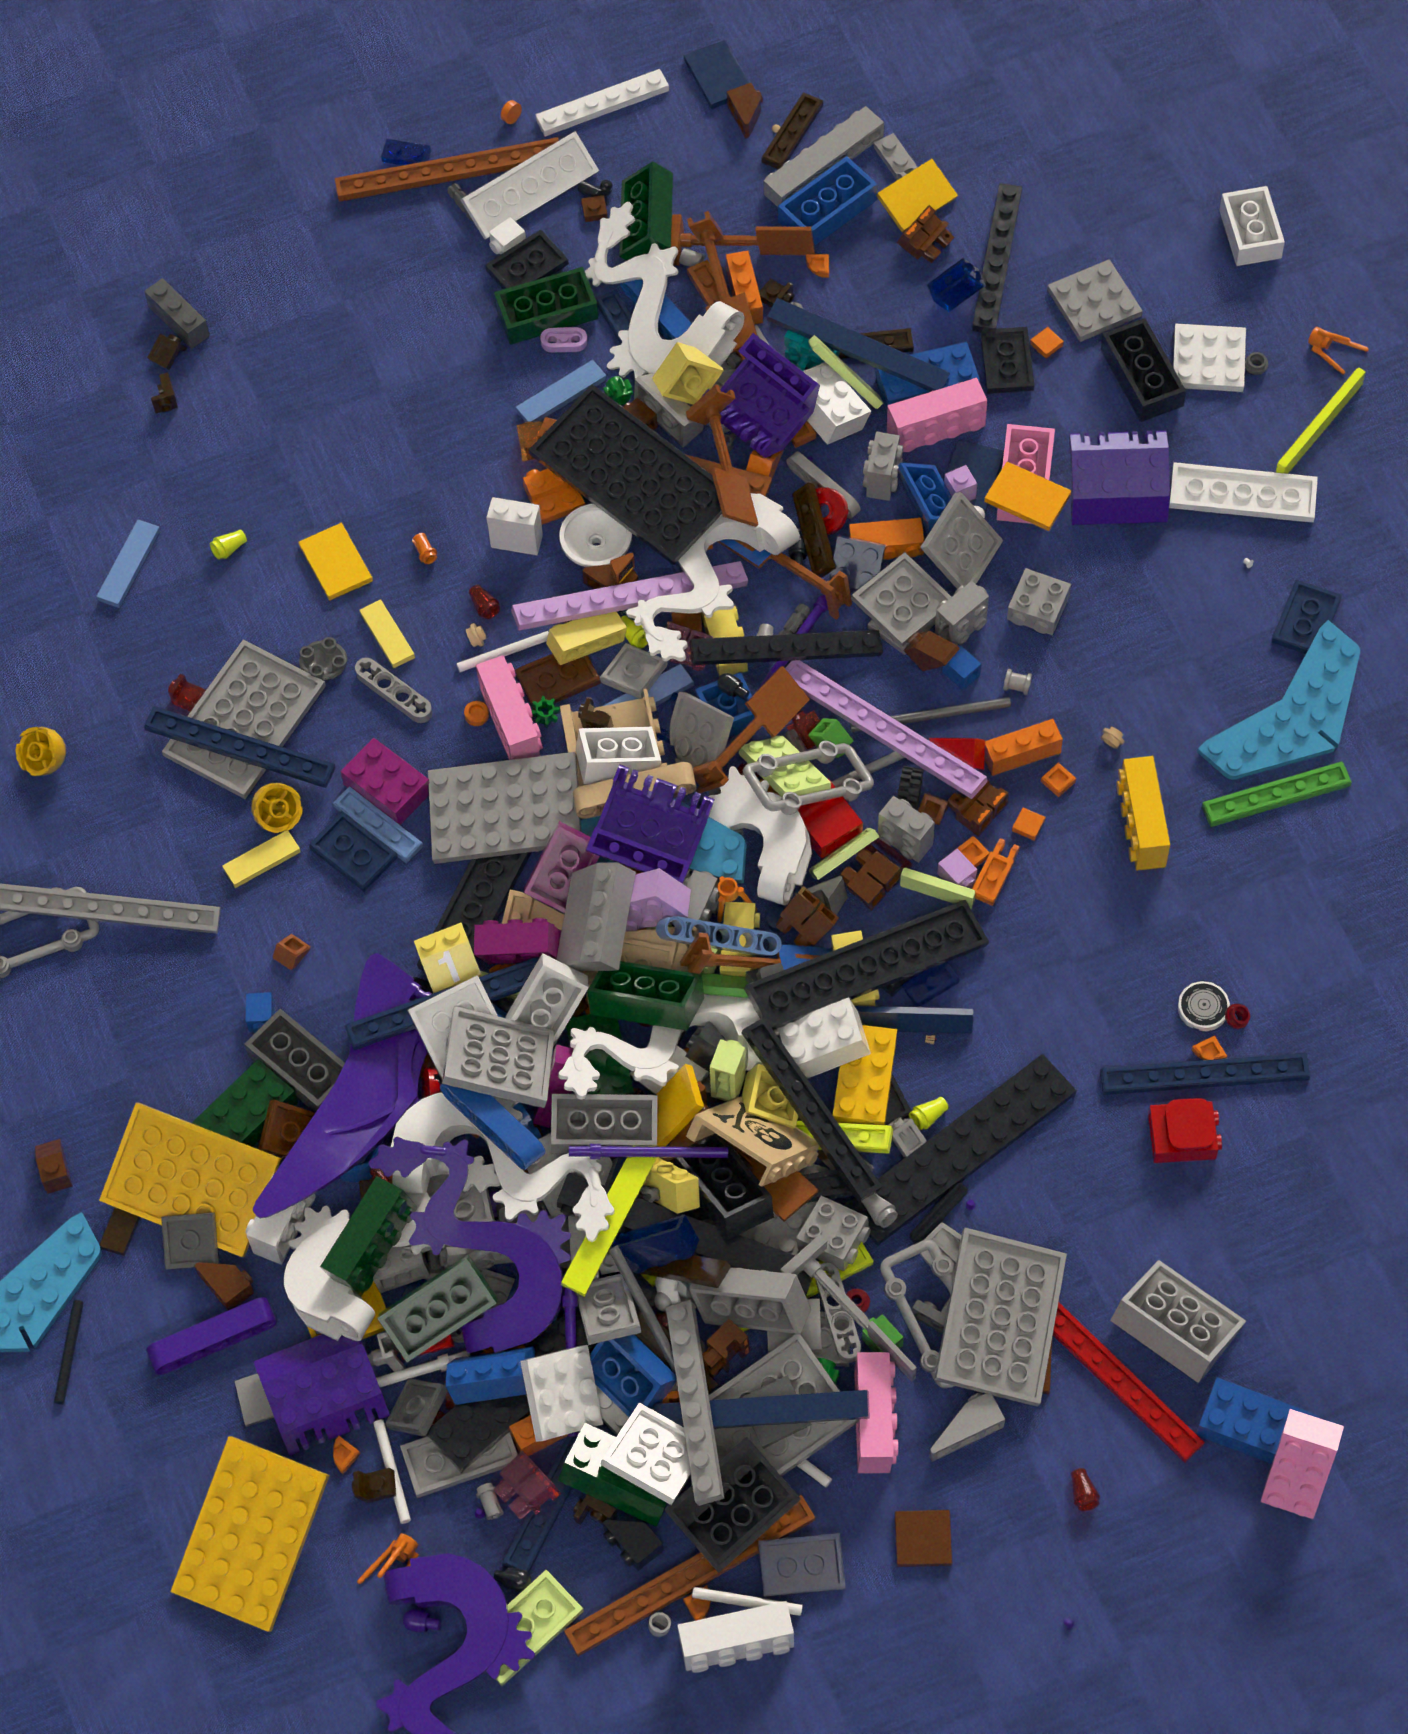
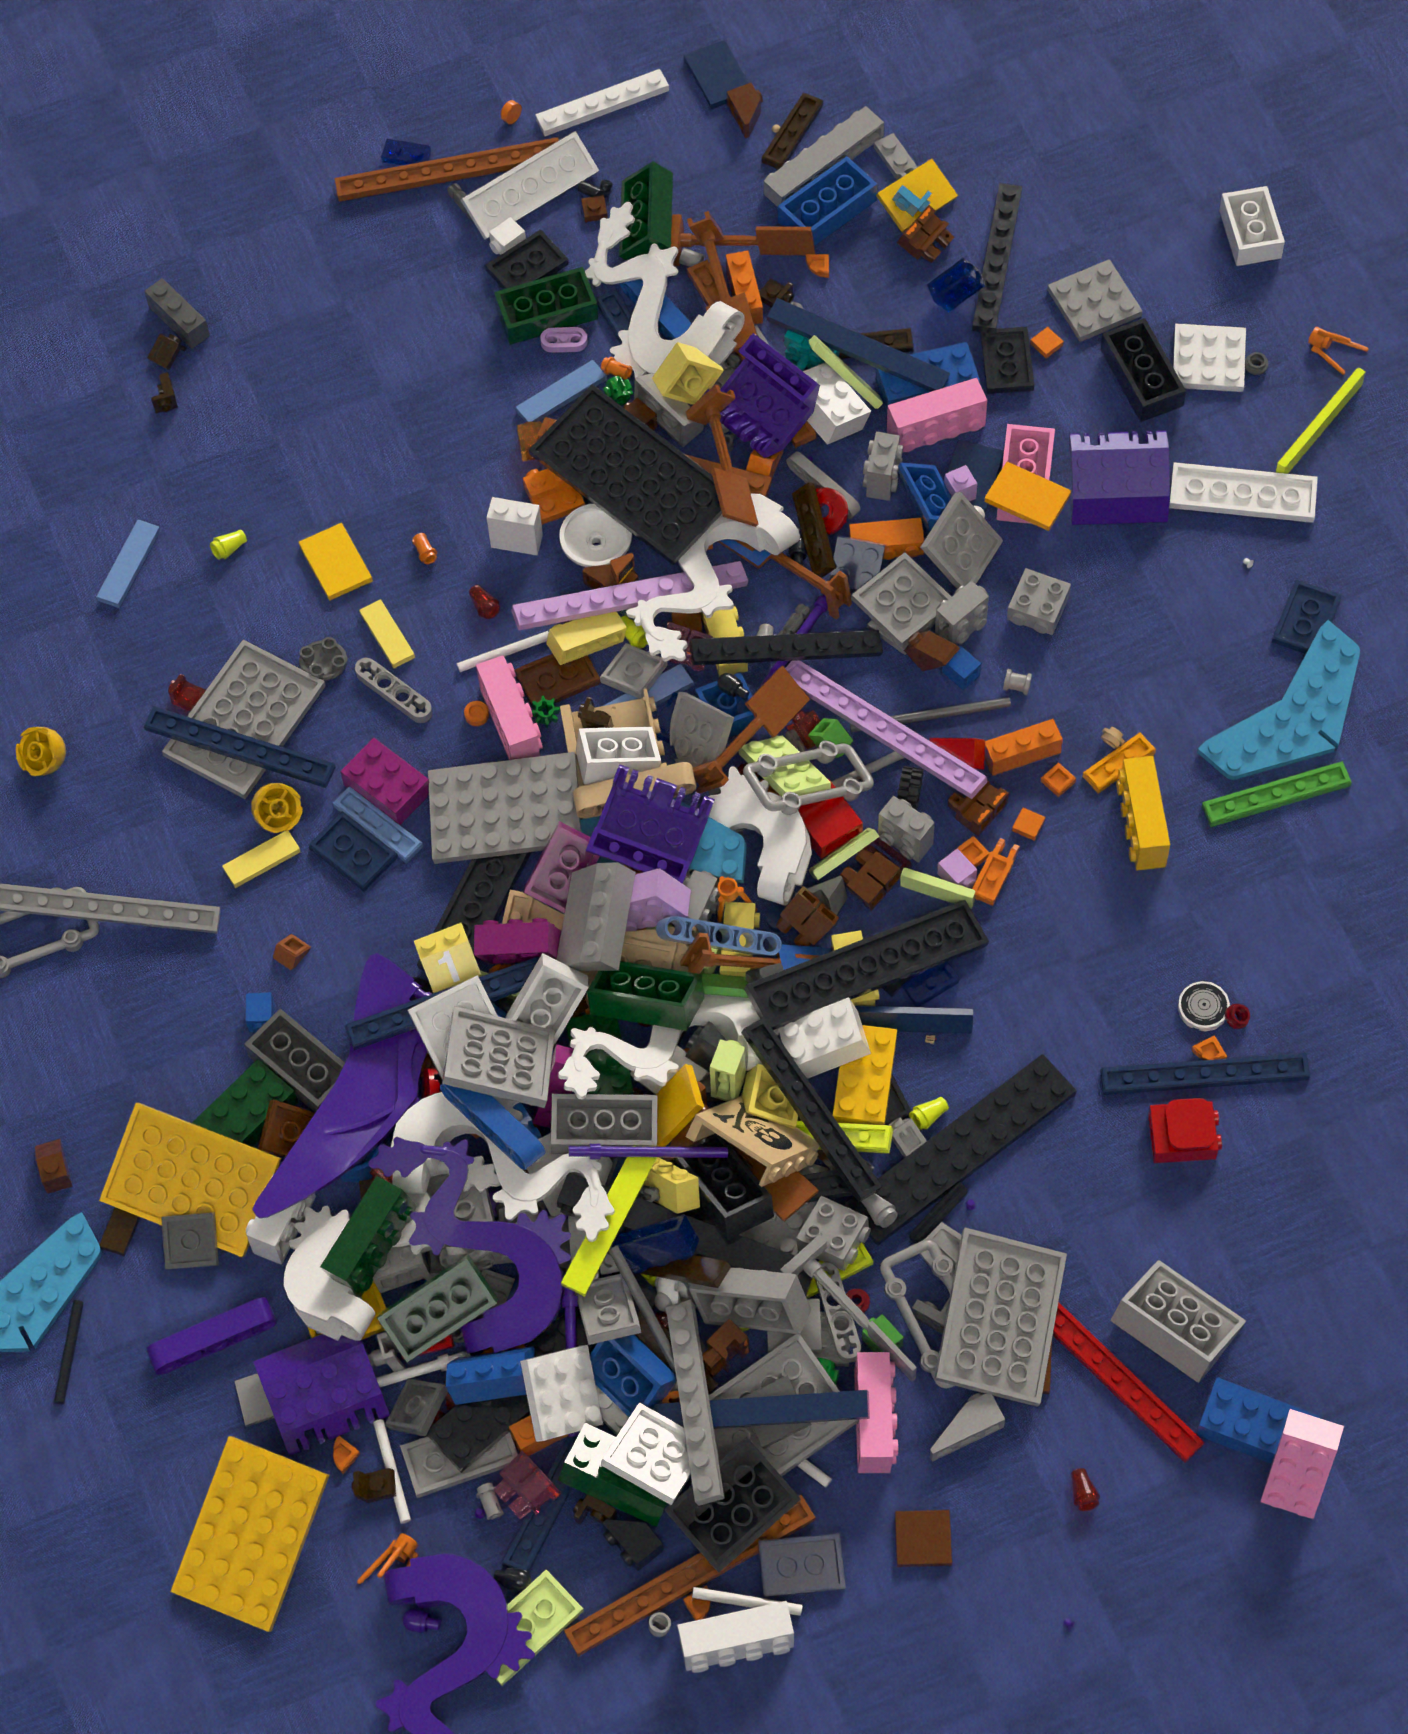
reddish brown slope [194,1262,254,1311] -> none
tan plate [466,623,486,647] -> none
dark orange slope [918,793,948,825] -> none
none -> orange pin [601,357,632,380]
none -> dark azure bracket [892,185,932,217]
none -> light orange tile [1082,732,1156,794]

